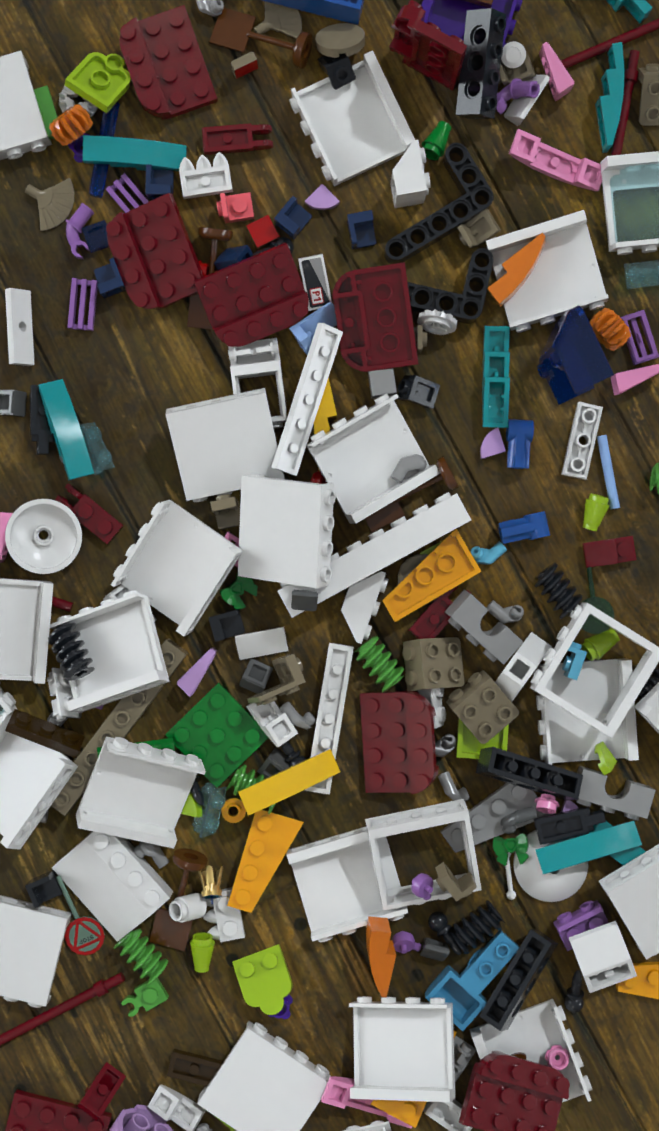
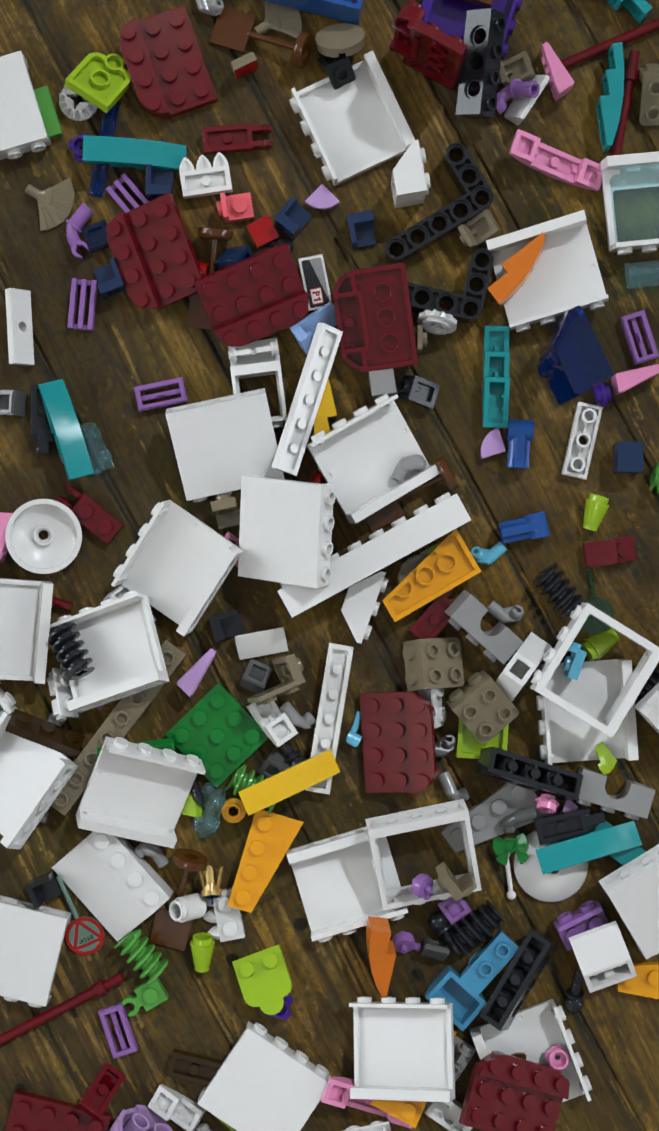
orange gear [49,104,93,146] -> none
green piece [220,572,258,609] -> none
dark grey slope [291,590,318,611] -> none
bright green piece [353,636,404,692] -> none
green cone [421,121,452,161] -> none
white plate [501,41,526,68] -> none
orange gear [588,308,631,351] -> none
light blue bar [597,435,620,510] -> none
none -> medium lavender tile [98,1002,138,1059]
none -> medium lavender tile [134,377,188,412]
none -> medium azure hand [346,711,362,747]
none -> medium lavender tile [437,897,472,925]
none -> dark purple plate [593,382,612,407]
none -> dark blue panel [613,441,644,474]

